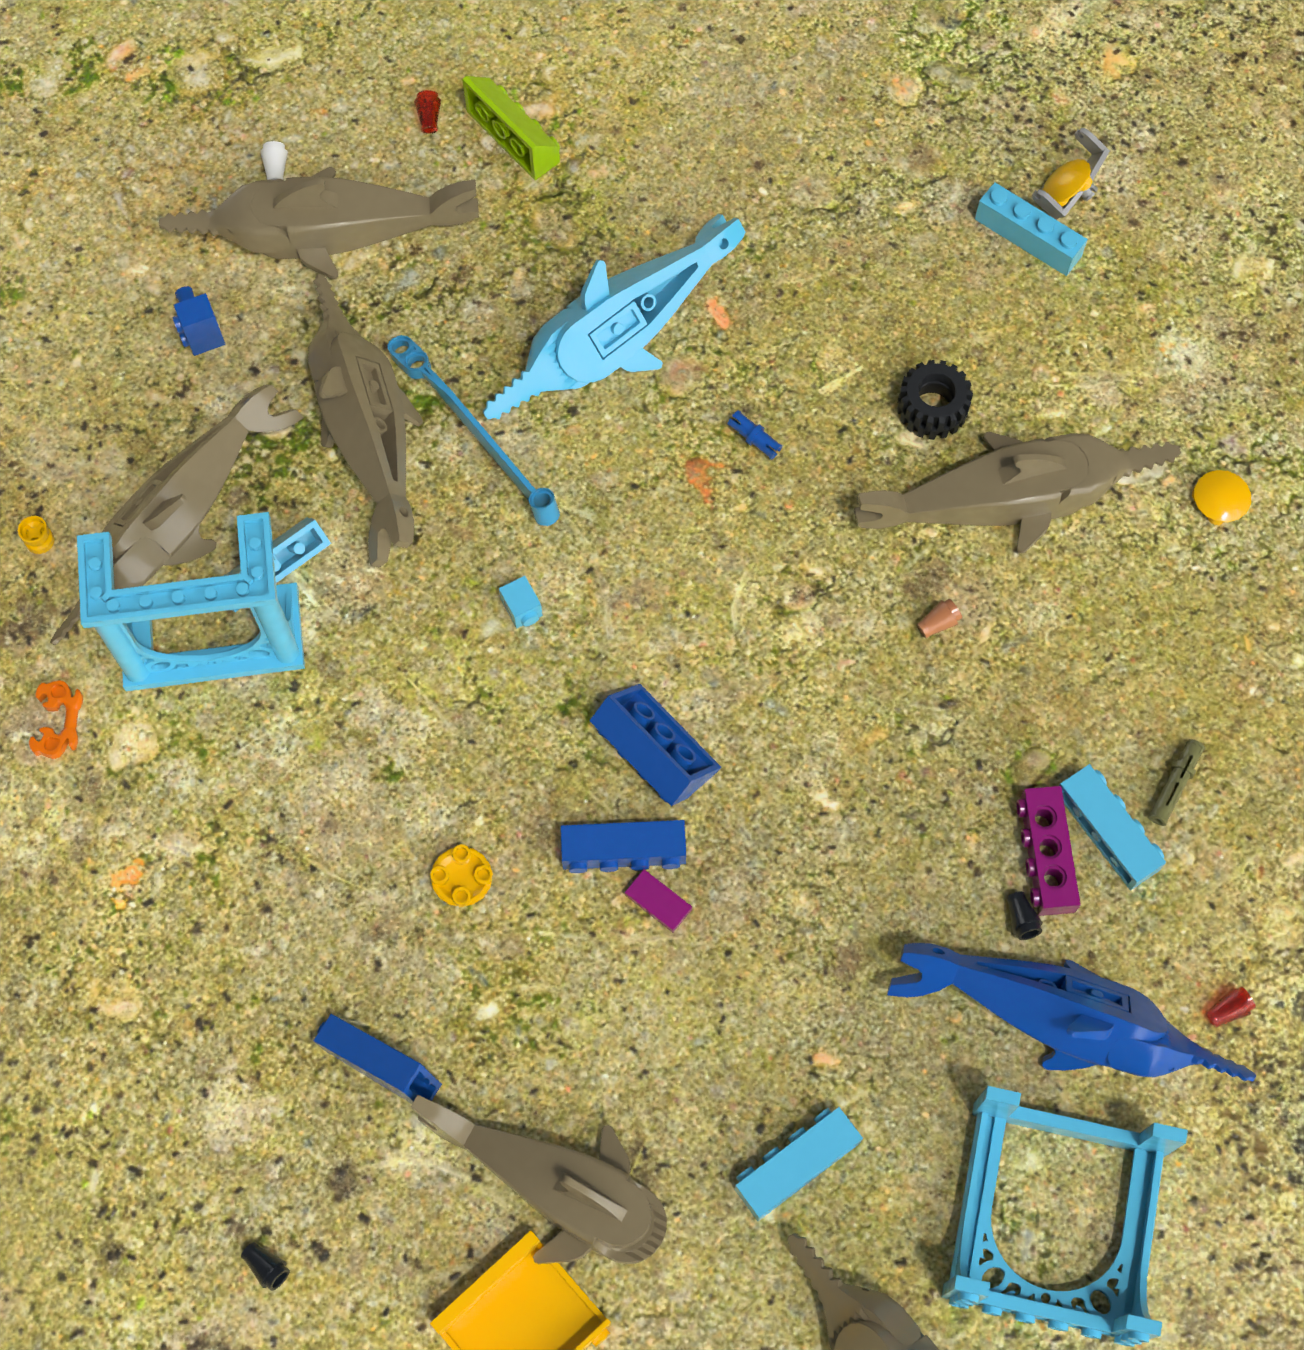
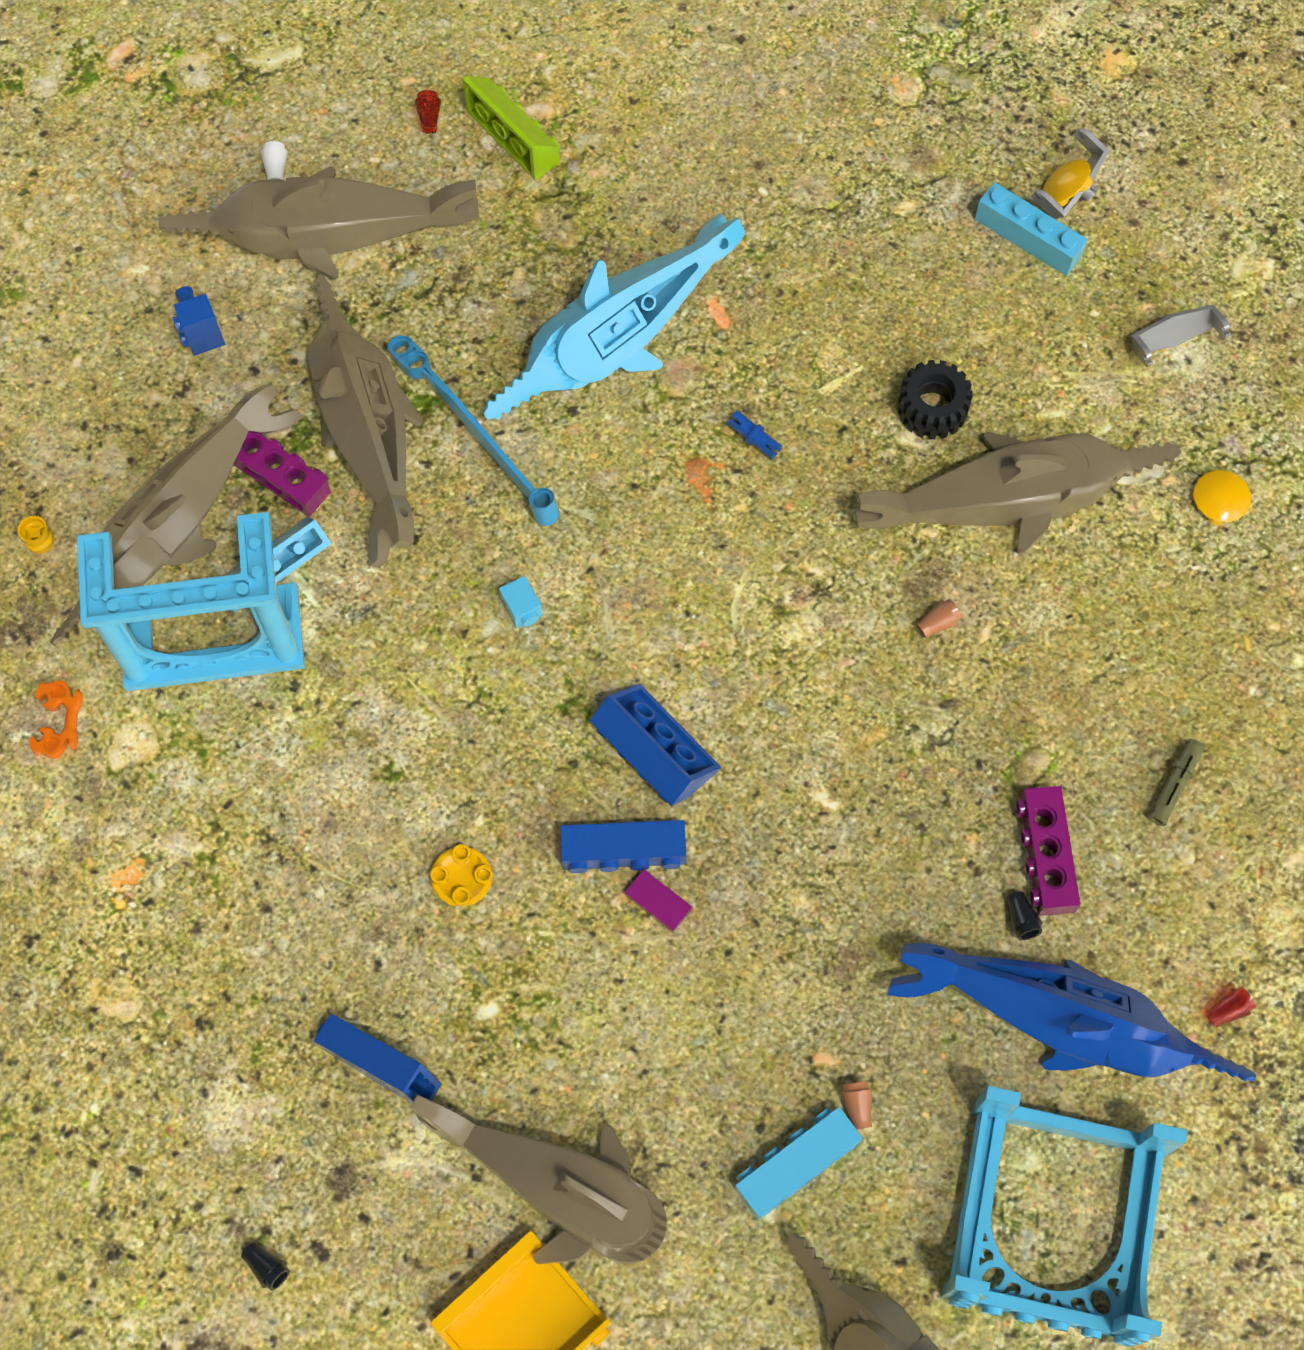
medium azure brick [1059,764,1166,891] -> none
none -> magenta brick [234,431,331,517]
none -> nougat cone [840,1081,872,1129]
none -> light grey piece [1131,305,1231,367]

